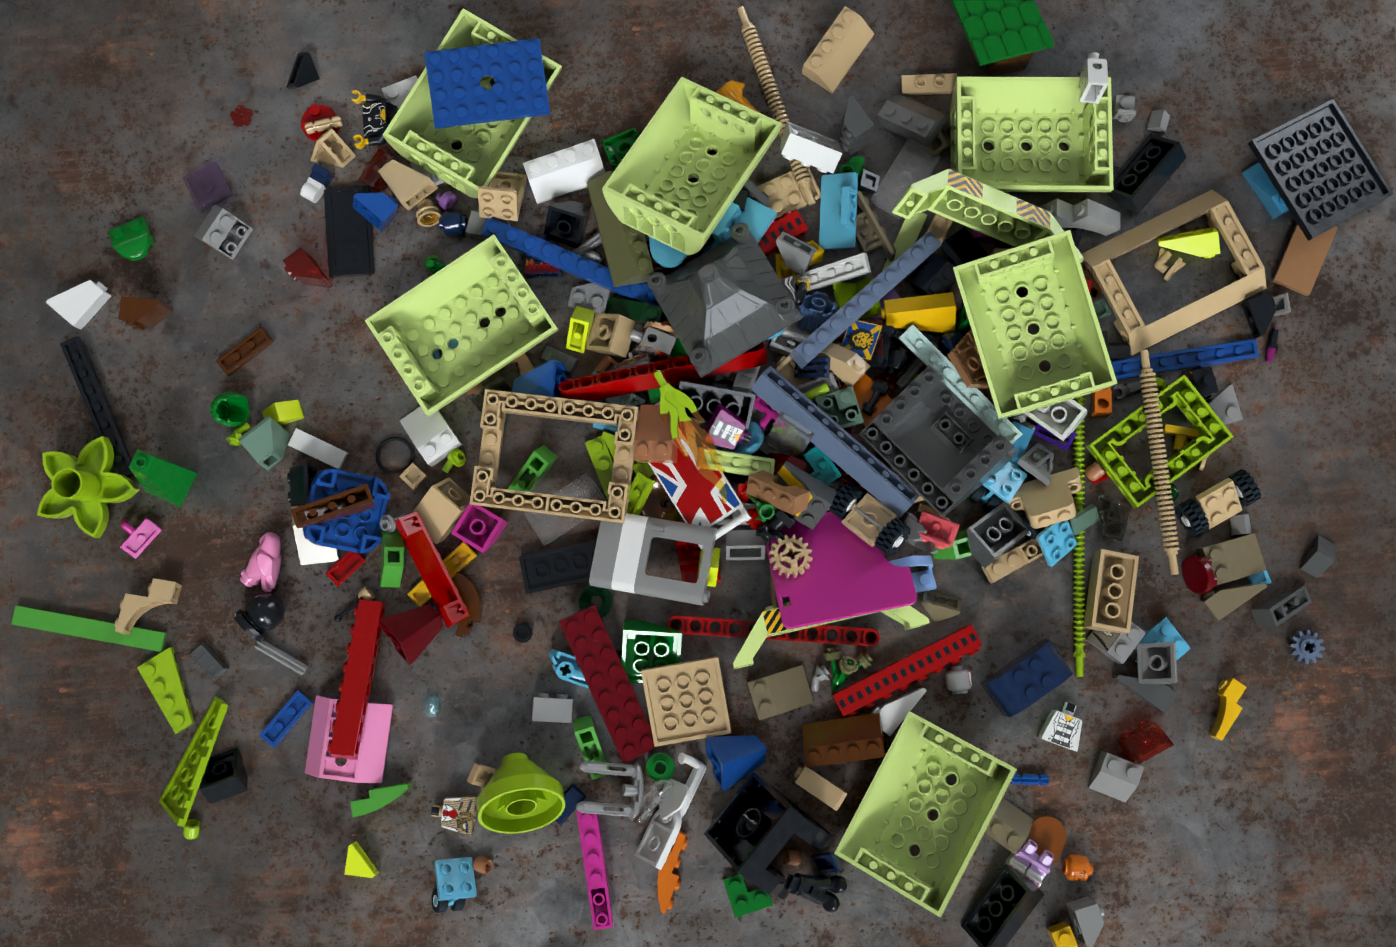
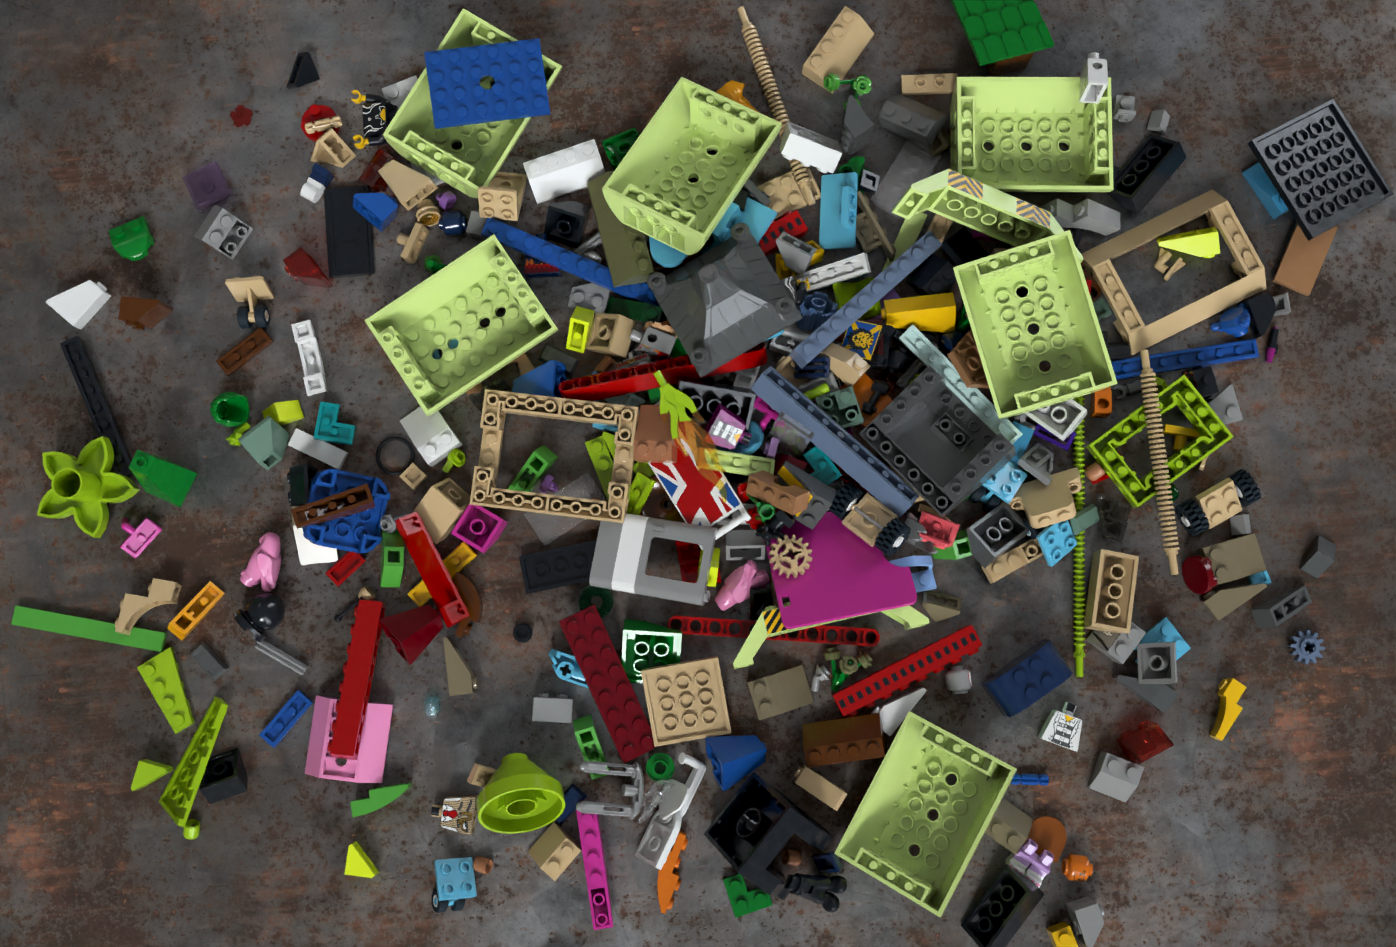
none -> lime slope [131,759,174,791]
none -> light orange slope [167,581,225,641]
none -> tan plate [225,276,274,329]
none -> white slope [291,320,327,396]
none -> teal plate [313,401,356,445]
none -> tan tile [397,223,430,265]
none -> dark tan slope [443,637,478,696]
none -> tan slope [528,821,582,881]
none -> medium lavender tile [539,474,559,494]
none -> bright pink animal [715,560,770,611]
none -> black slope [750,588,771,620]
none -> lavender plate [763,437,780,459]
none -> bright green plant [823,73,872,109]
none -> blue rock [1210,303,1250,337]

